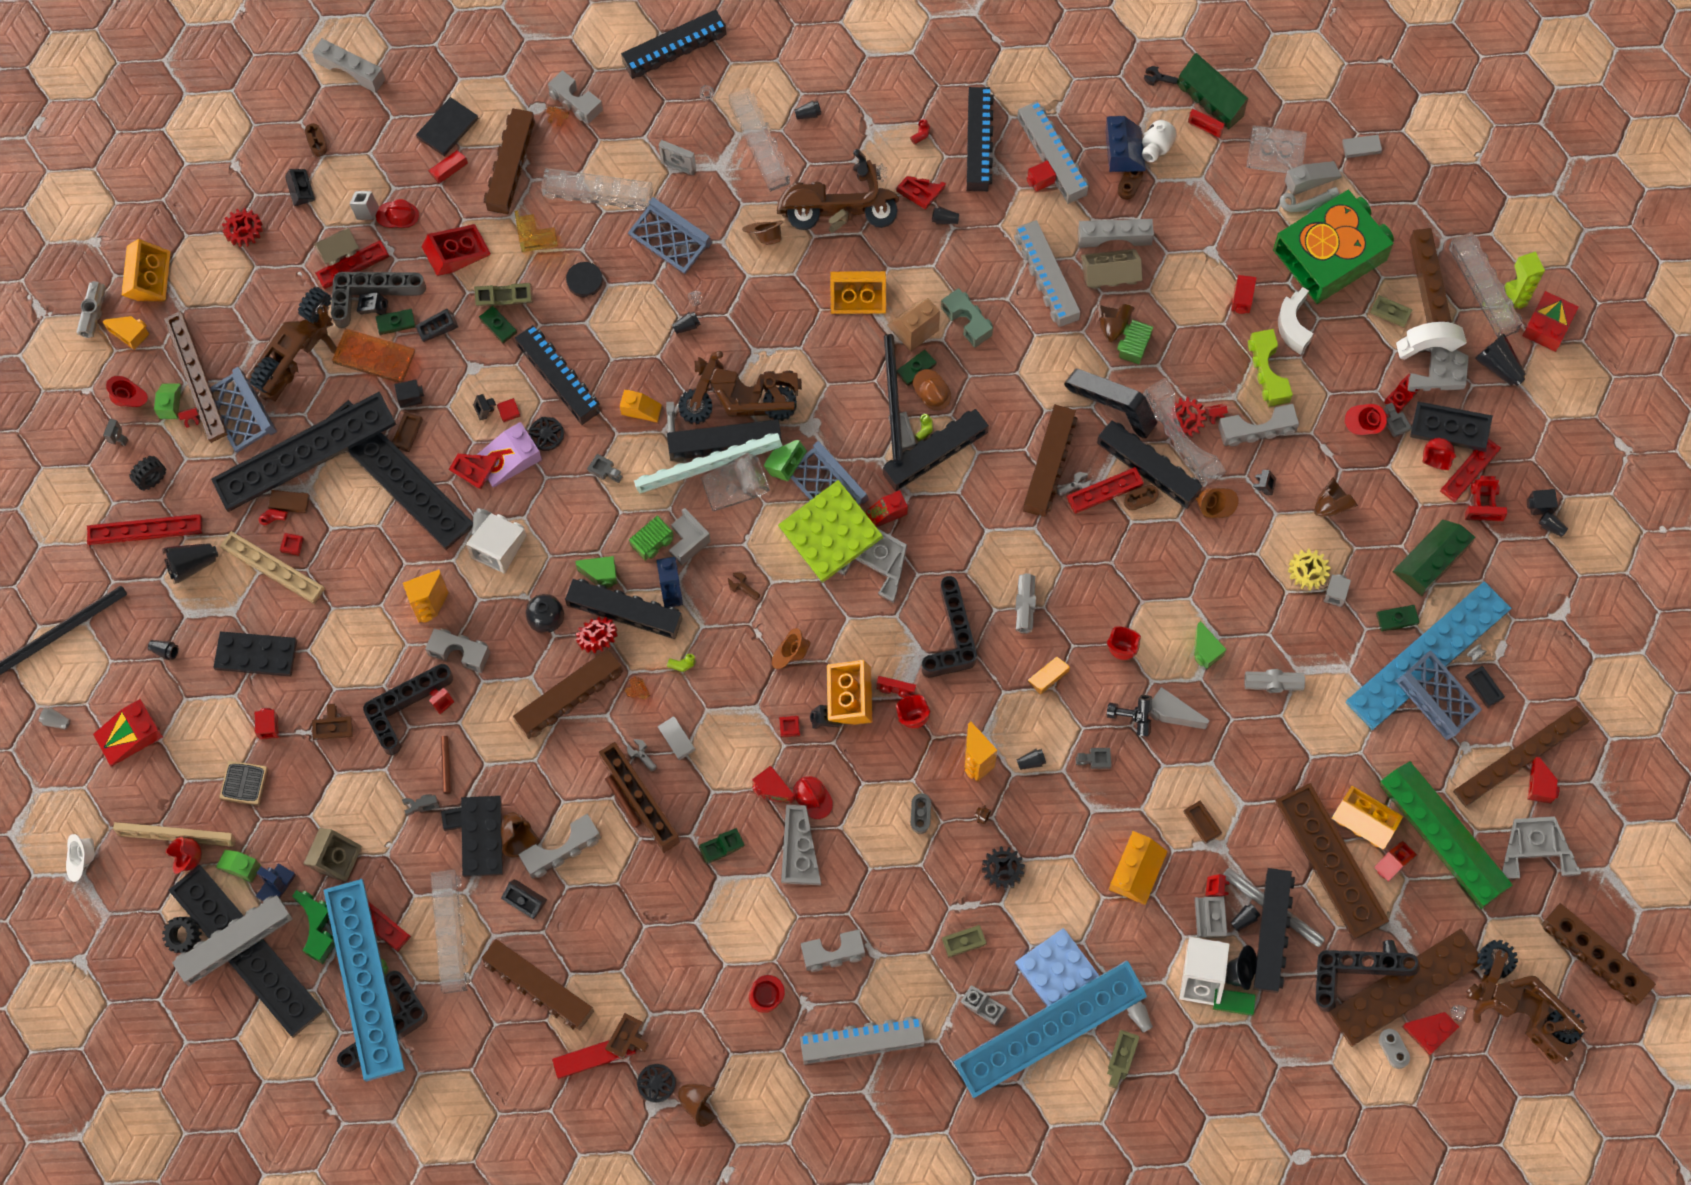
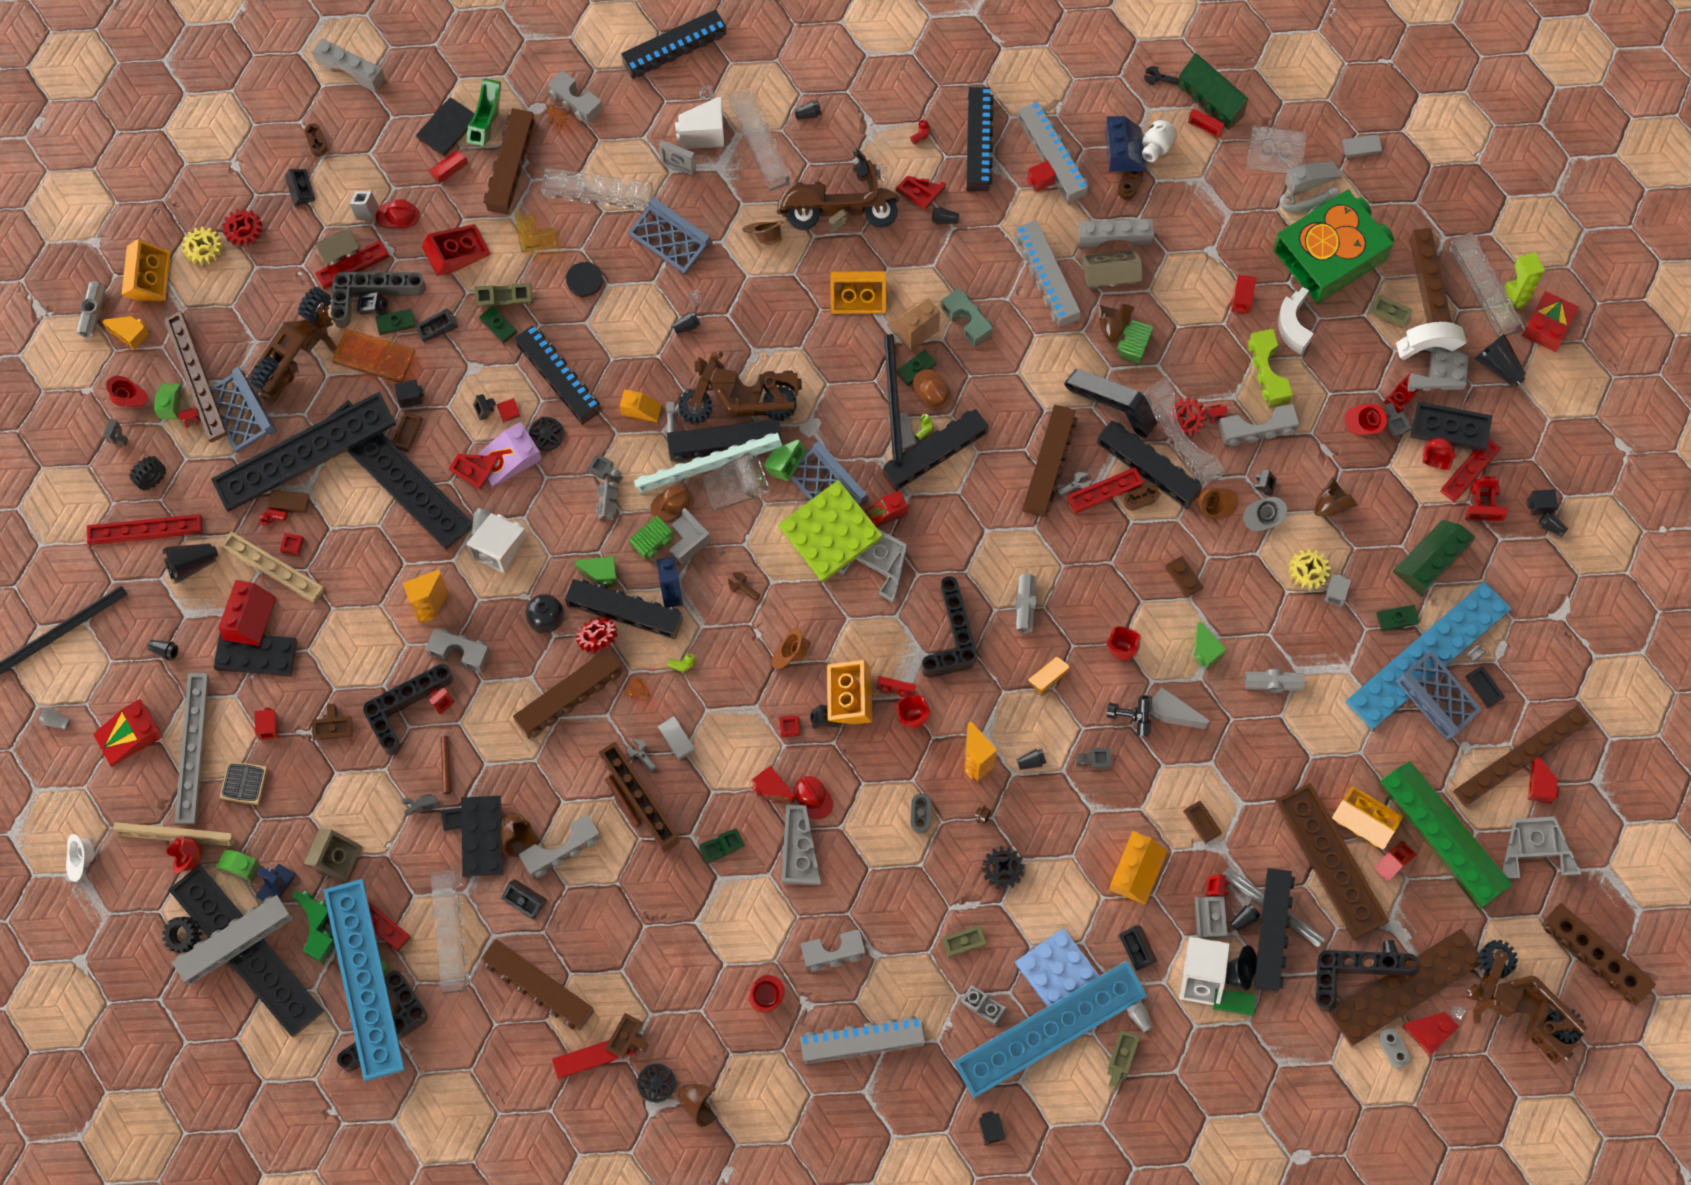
none -> light grey plate [175,673,209,825]
none -> light yellow gear [181,227,223,266]
none -> red slope [218,580,276,646]
none -> green arch [466,78,501,146]
none -> light grey hinge [596,479,618,520]
none -> dark orange piece [651,485,694,521]
none -> white slope [675,97,724,149]
none -> black brick [978,1111,1005,1145]
none -> black slope [1119,926,1157,971]
none -> reddish brown plate [1166,556,1203,598]
none -> light grey piece [1243,497,1287,532]

